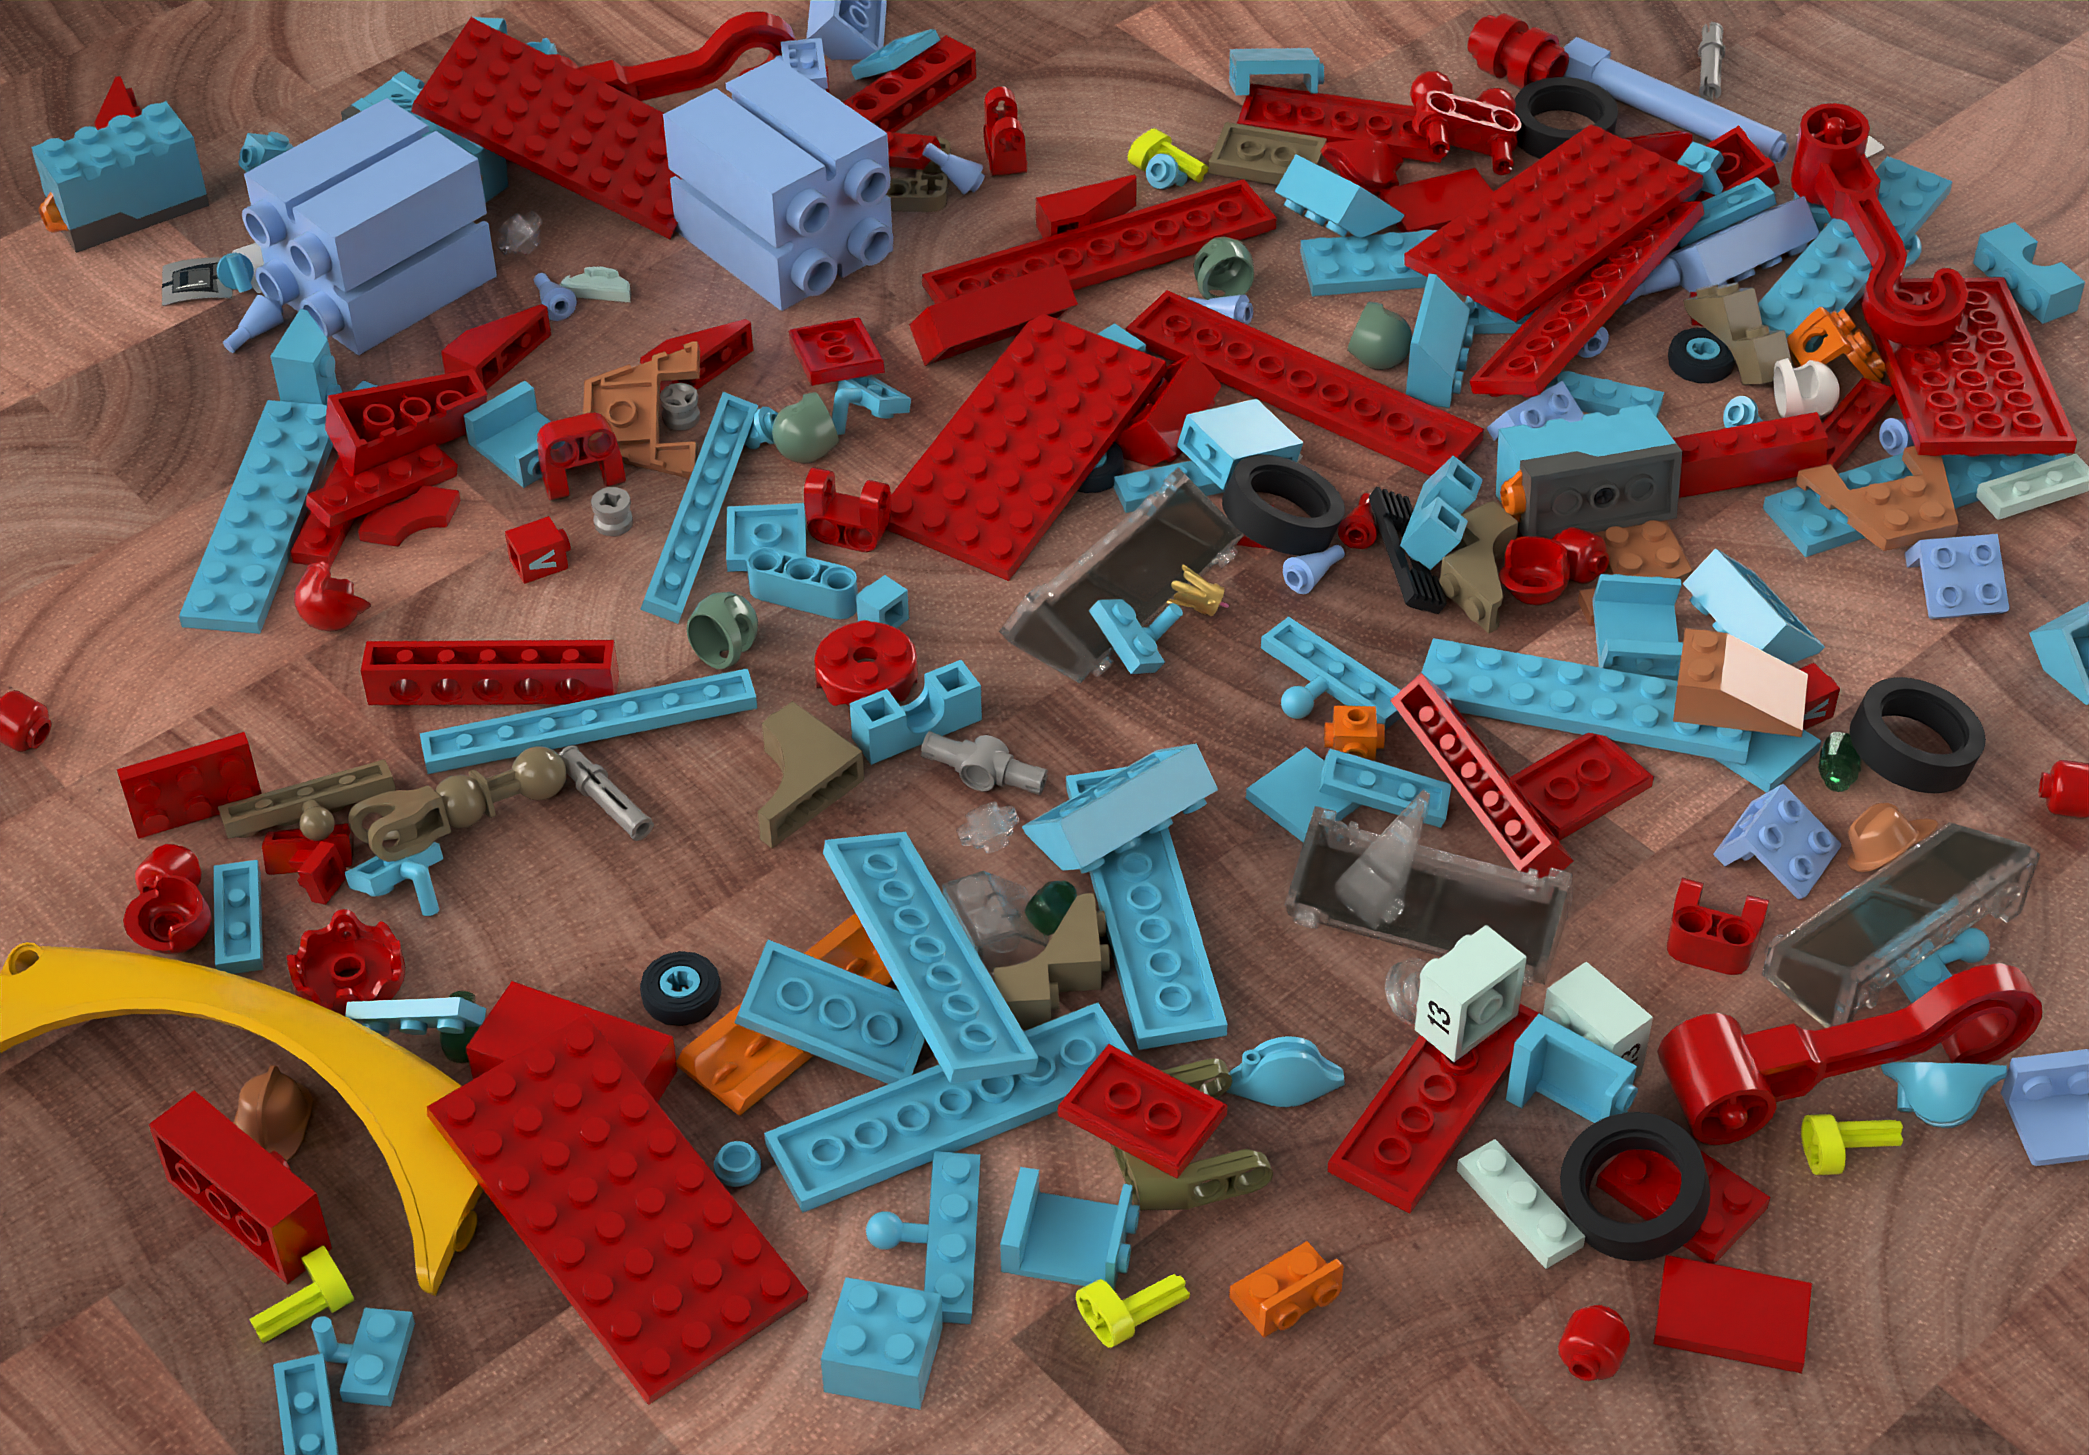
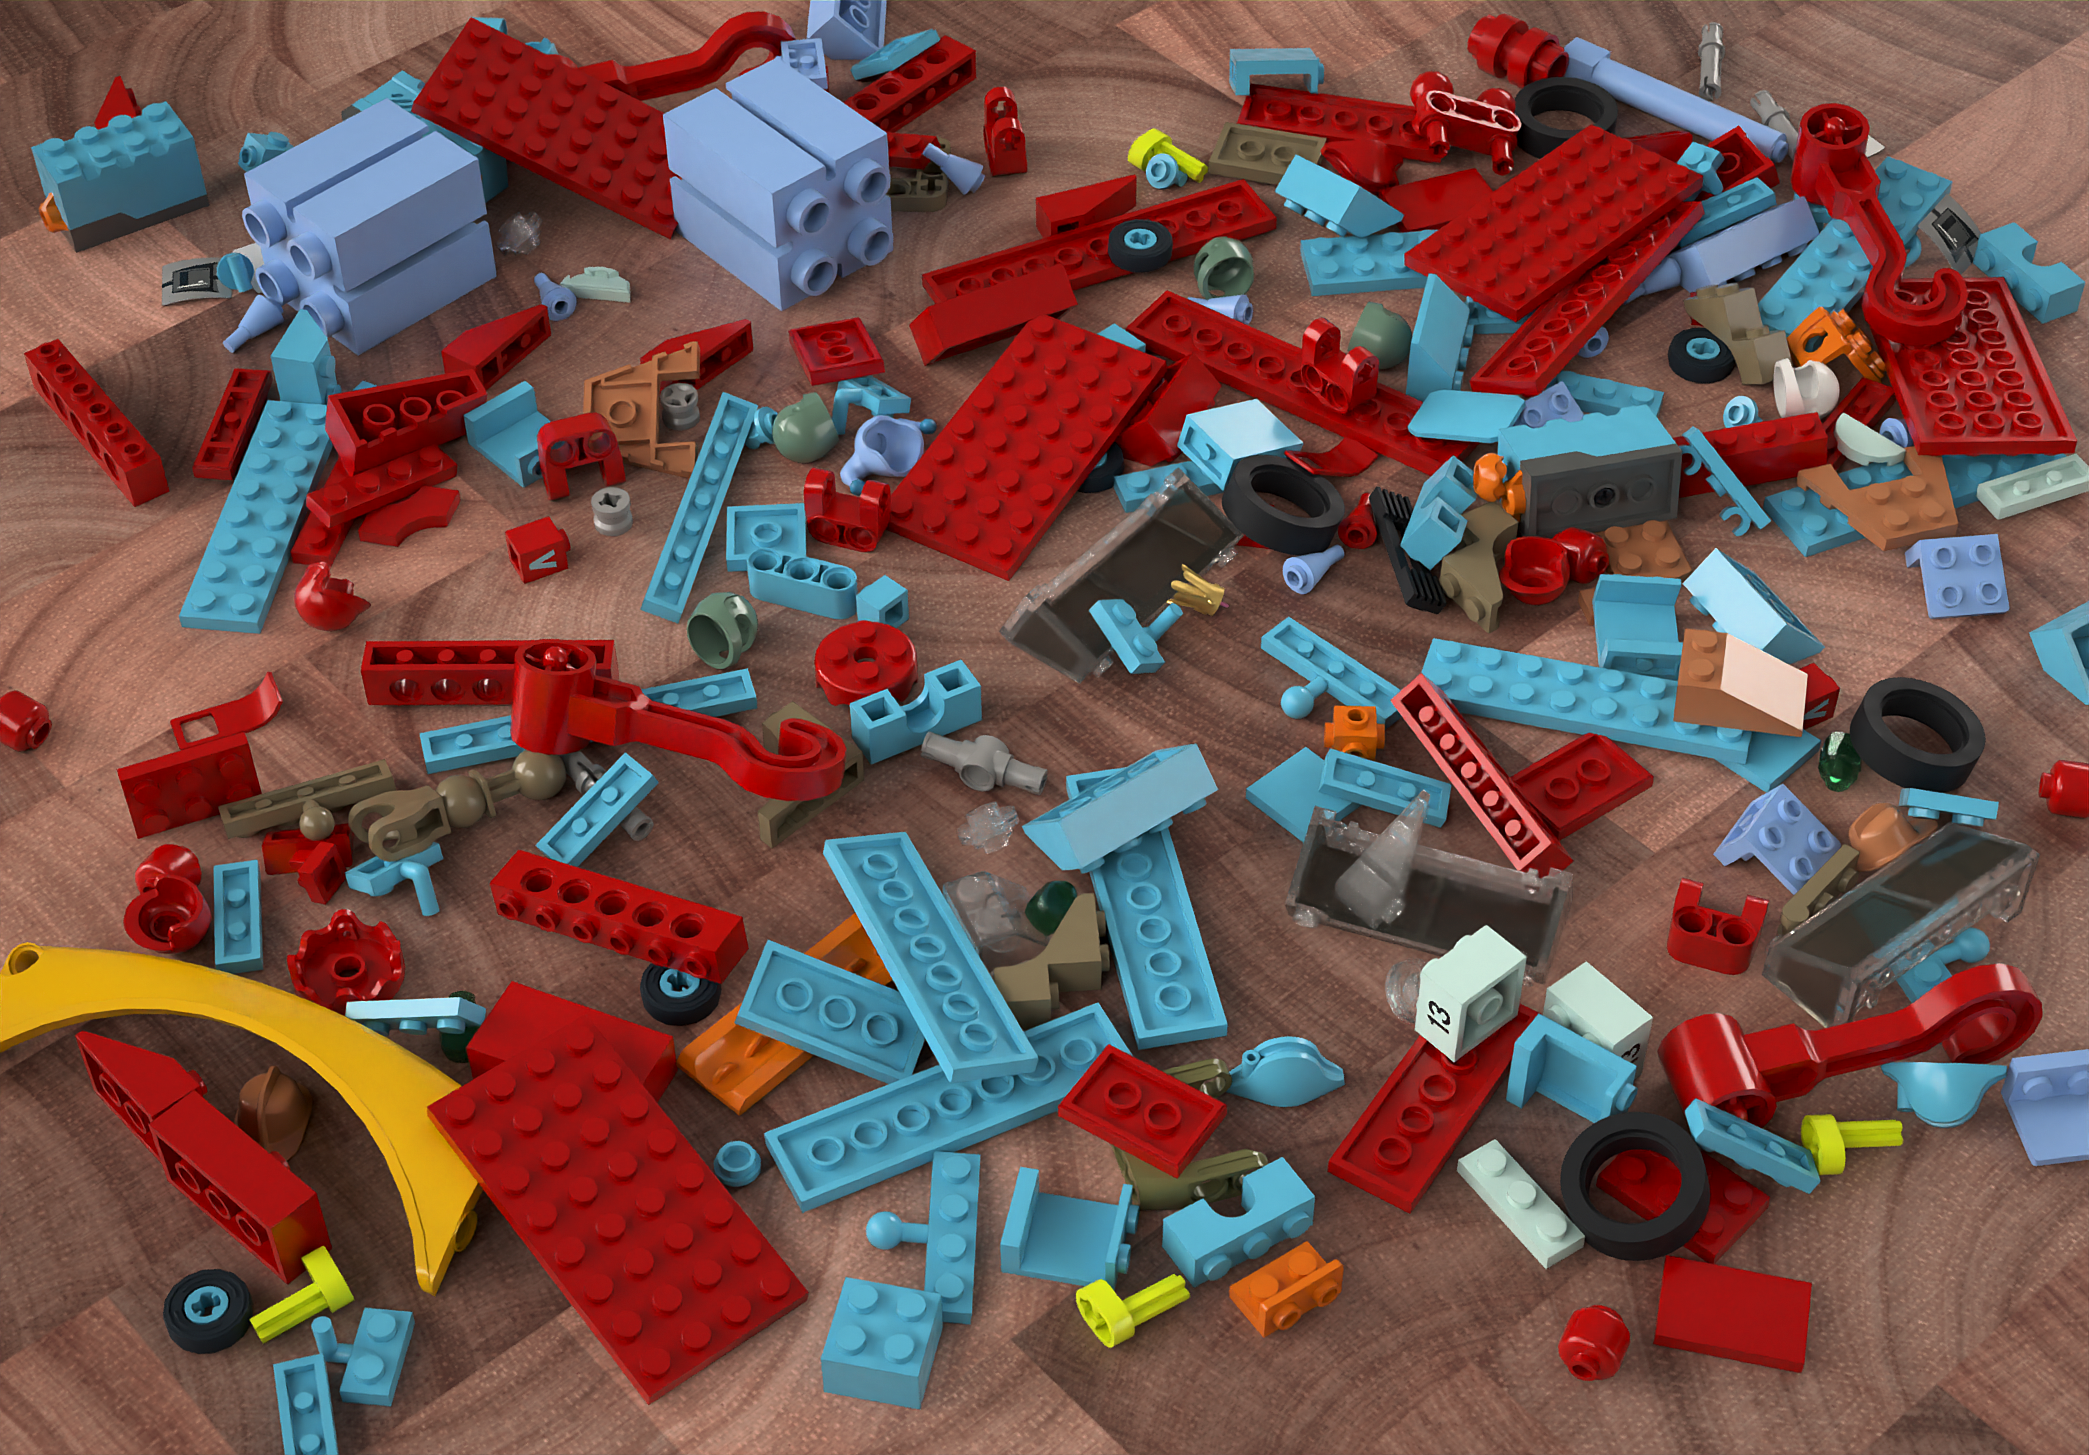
none -> red brick [24,339,170,507]
none -> red slope [75,1030,208,1164]
none -> black bush [163,1269,254,1354]
none -> red piece [170,672,283,751]
none -> red plate [192,368,273,480]
none -> red brick [490,849,749,984]
none -> red piece [510,639,847,801]
none -> medium azure plate [536,752,659,867]
none -> light blue piece [840,415,937,496]
none -> black bush [1108,219,1173,273]
none -> medium azure arch [1162,1157,1315,1287]
none -> red piece [1284,437,1379,477]
none -> red piece [1300,317,1379,414]
none -> medium azure piece [1407,389,1526,443]
none -> orange plate [1473,453,1507,502]
none -> medium azure plate [1679,426,1771,536]
none -> medium azure plate [1685,1098,1821,1194]
none -> light grey pin [1750,90,1799,162]
none -> dark tan plate [1775,844,1860,951]
none -> light aqua tile [1834,412,1906,466]
none -> medium azure plate [1898,788,1999,827]
none -> sticker [1918,194,1981,274]

